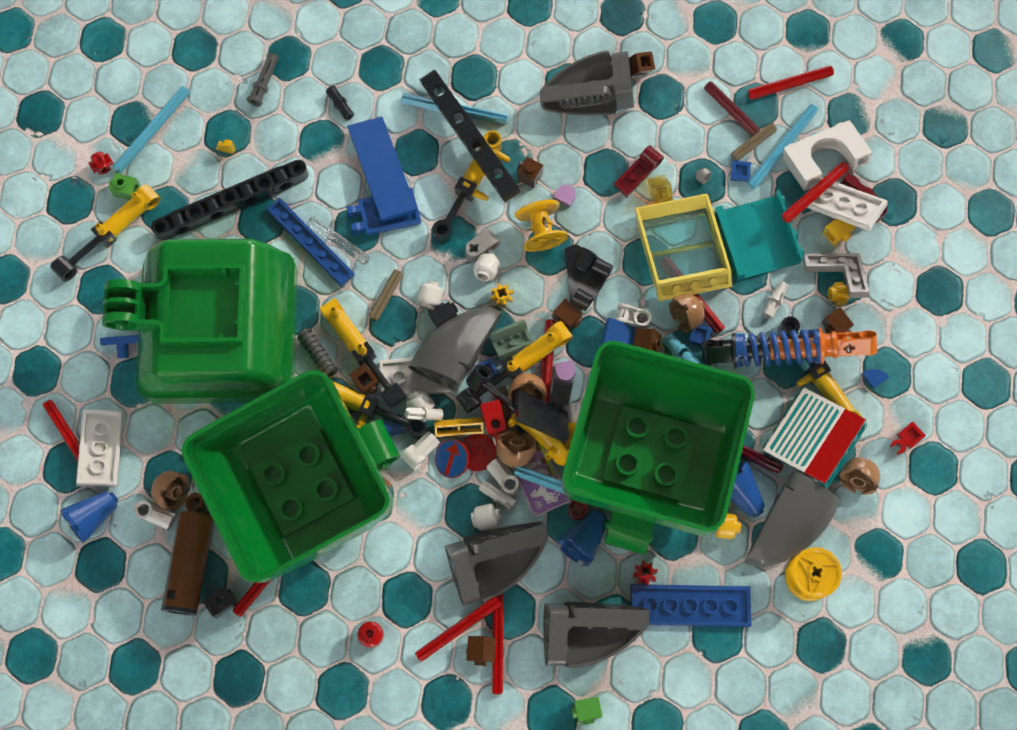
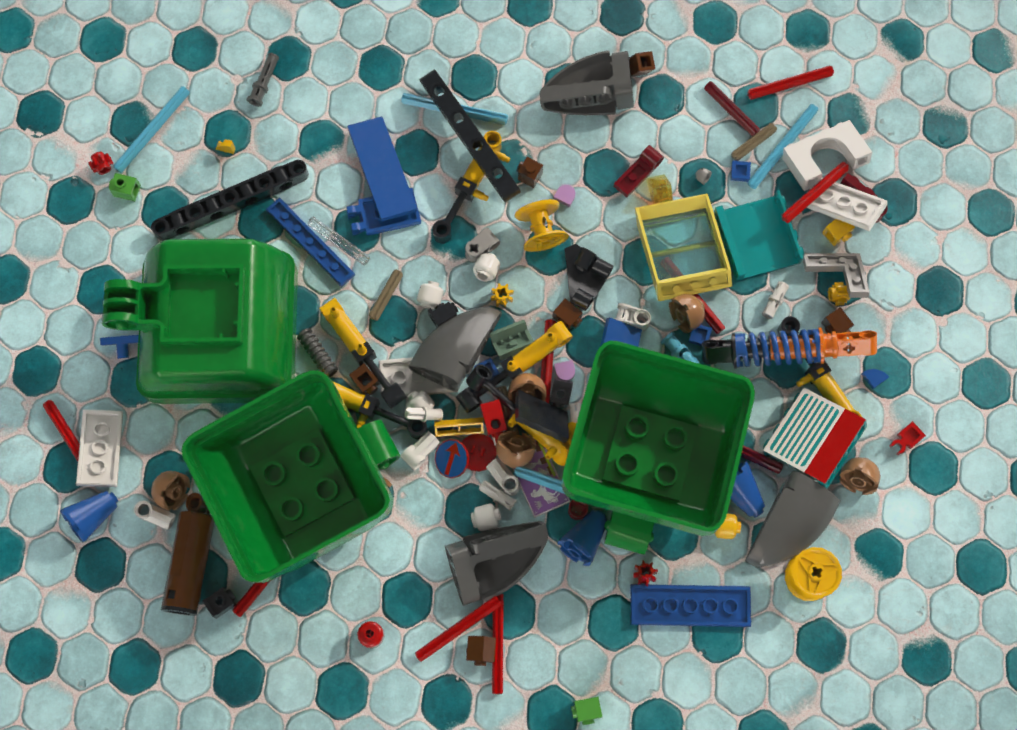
piece [50,184,161,282] -> none
black pin [325,85,355,121] -> none
blue tile [382,413,404,435] -> none
dark grey panel [543,601,650,668] -> none
reddish brown brick [633,328,661,352] -> none

